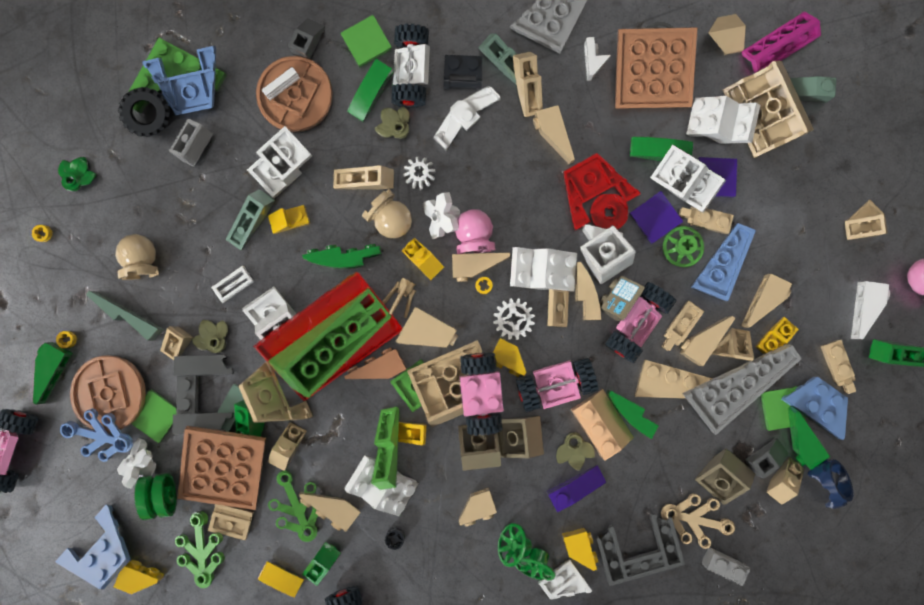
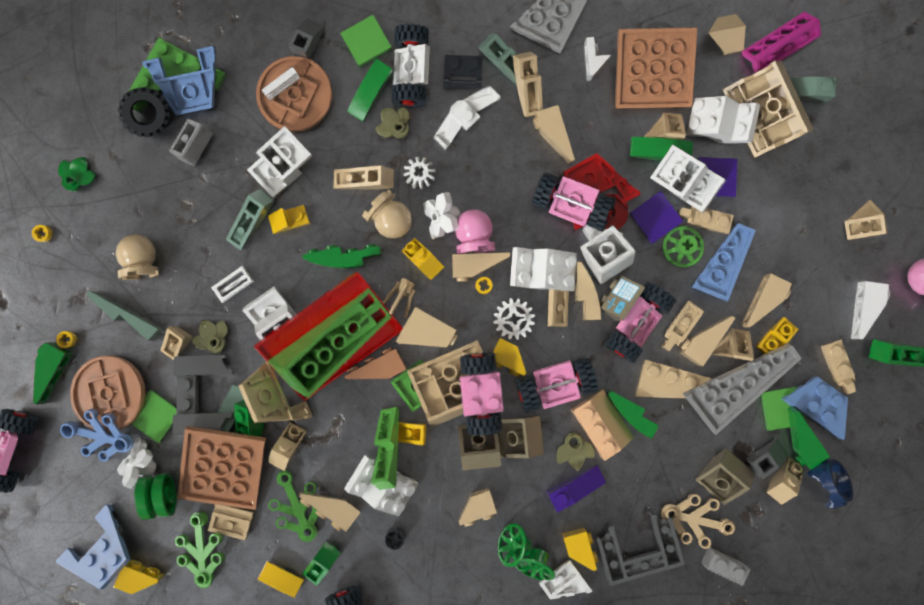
none -> plate [532,172,616,232]
none -> tan slope [644,112,686,140]

